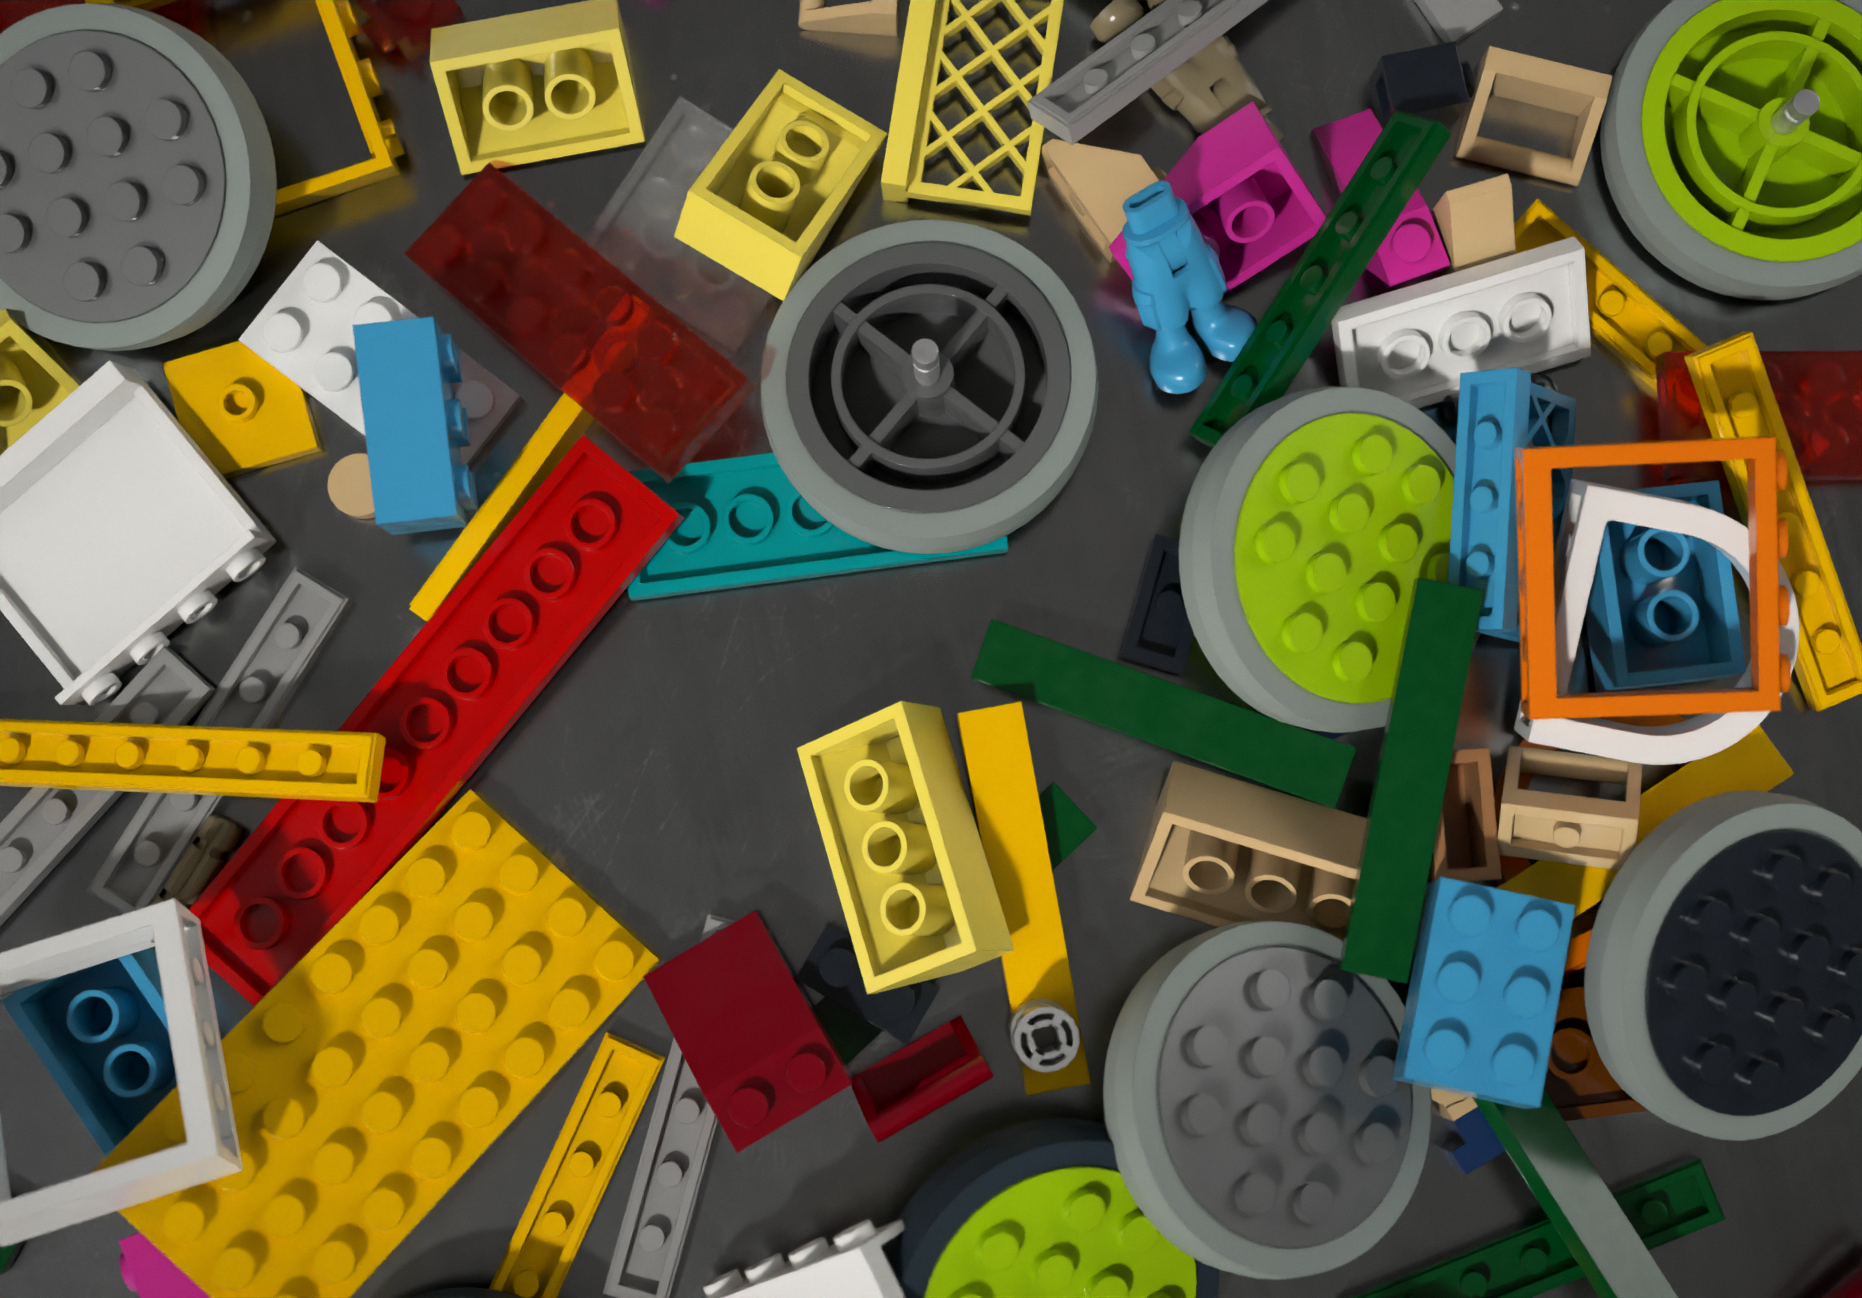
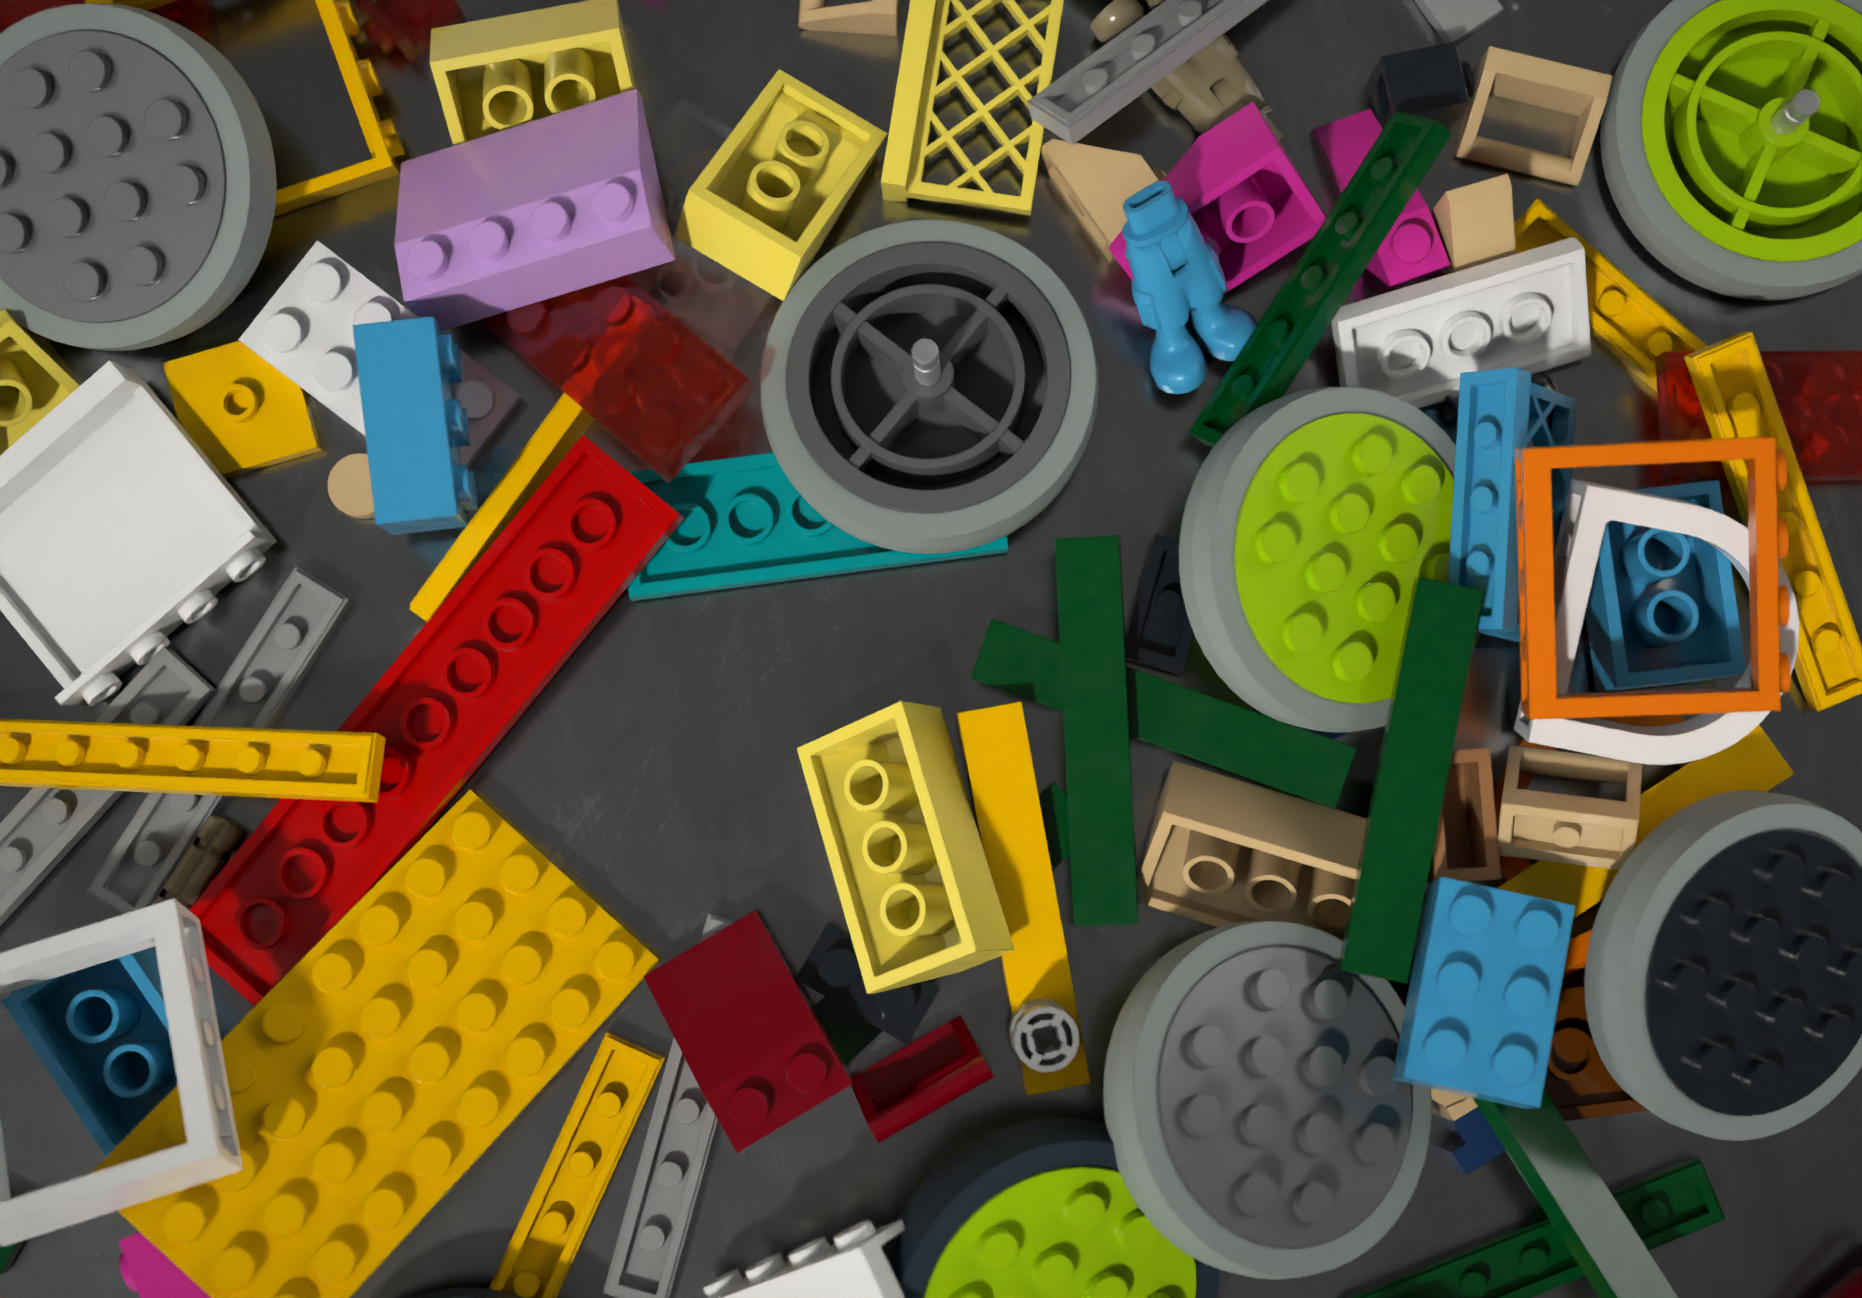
none -> lavender slope [394,88,676,331]
none -> dark green tile [1054,535,1139,926]

